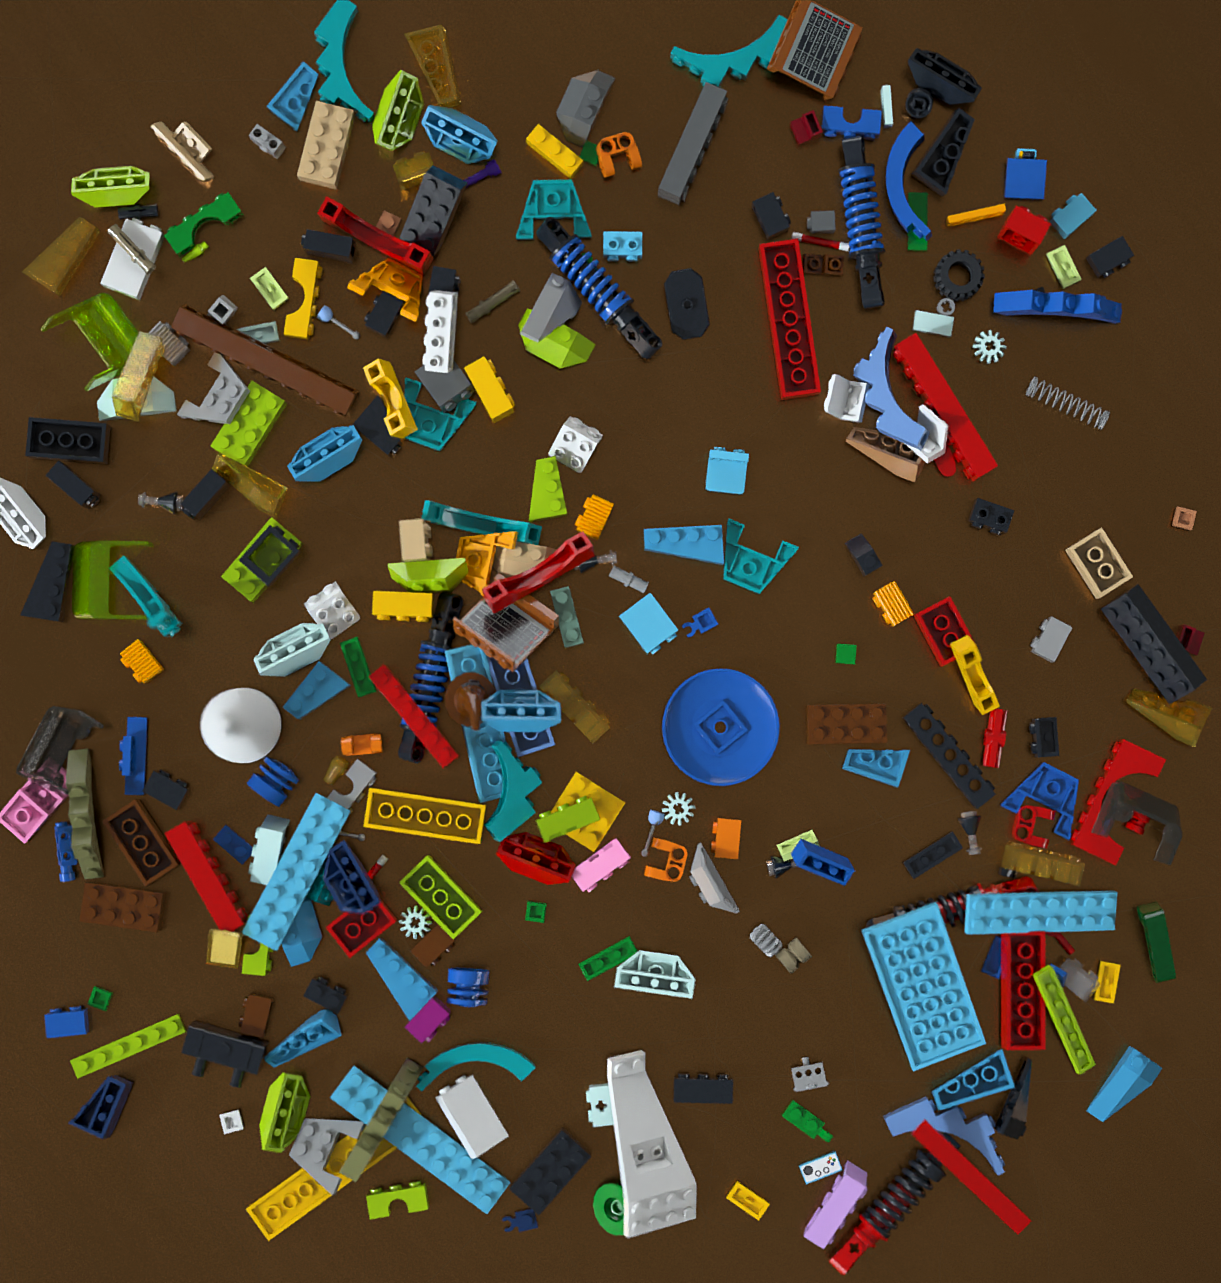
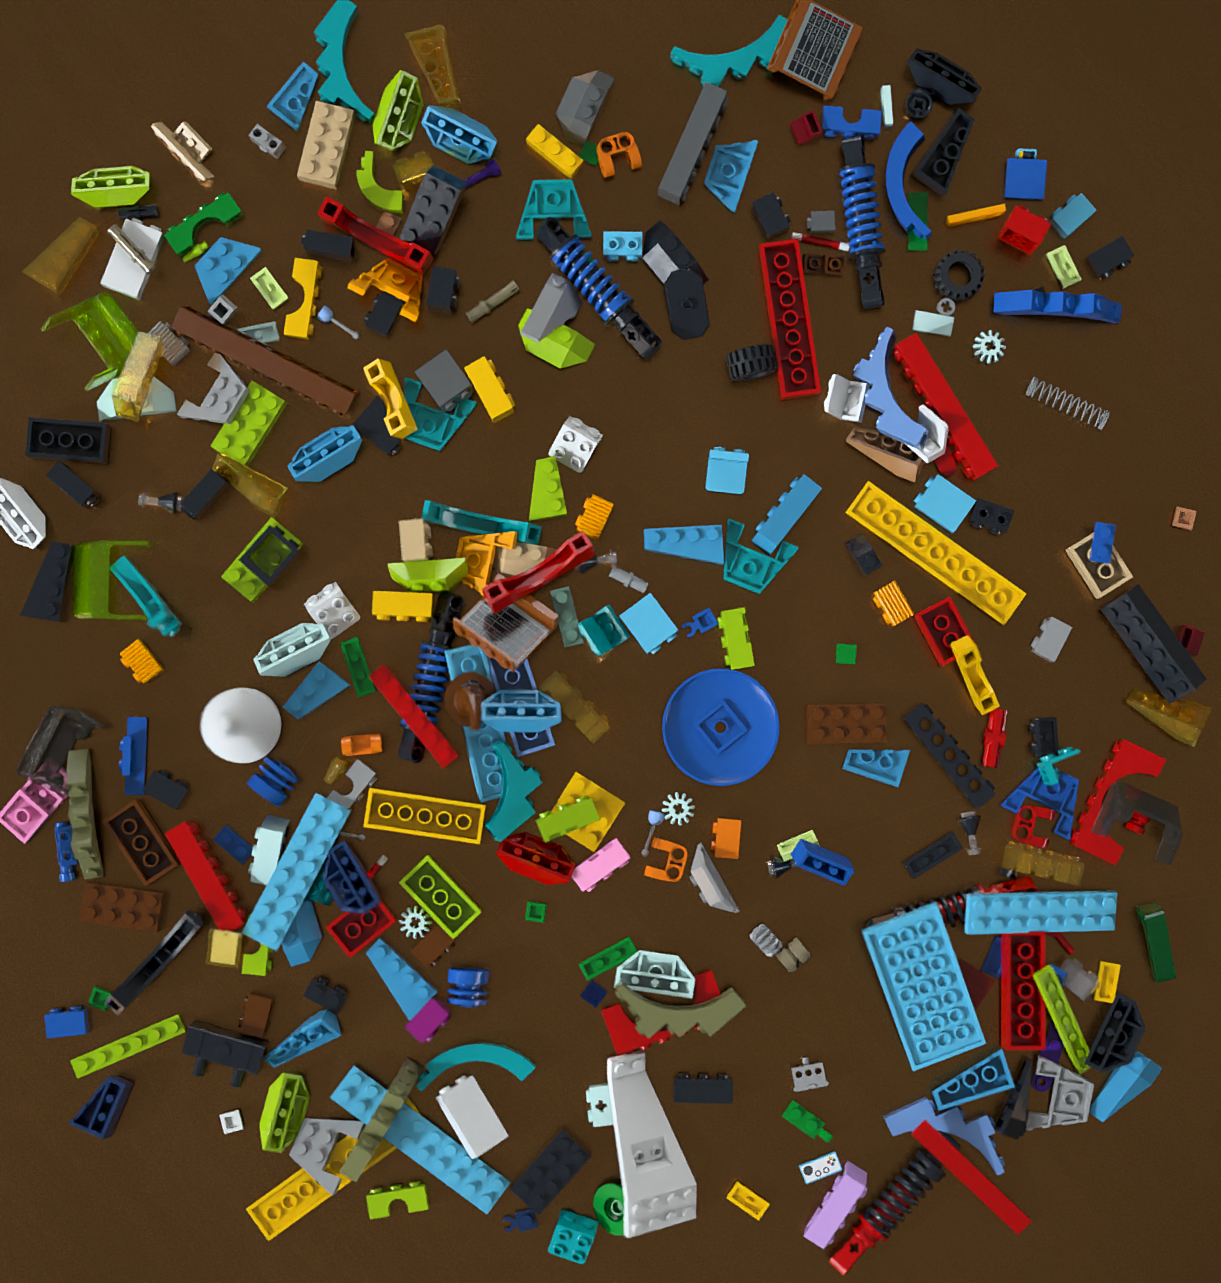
white brick [423,290,458,373] -> none
none -> black arch [104,909,204,1016]
none -> dark azure wing [195,237,262,305]
none -> lime arch [357,151,404,214]
none -> teal bracket [548,1209,599,1264]
none -> teal bracket [578,605,630,656]
none -> clear blue plate [580,980,608,1008]
none -> red arch [601,969,721,1055]
none -> olive arch [615,980,746,1038]
none -> black wedge [643,220,709,284]
none -> dark azure wing [704,140,758,212]
none -> lime wedge [717,607,755,670]
none -> black tyre [726,344,778,381]
none -> dark azure wedge [751,474,822,556]
none -> yellow plate [845,481,1026,626]
none -> medium azure brick [914,474,976,534]
none -> clear red wing [958,959,995,1010]
none -> light grey wing [1025,1055,1094,1130]
none -> dark purple plate [1031,1019,1064,1092]
none -> teal bracket [1036,746,1080,785]
none -> black wedge [1084,993,1146,1073]
none -> blue plate [1089,522,1116,564]

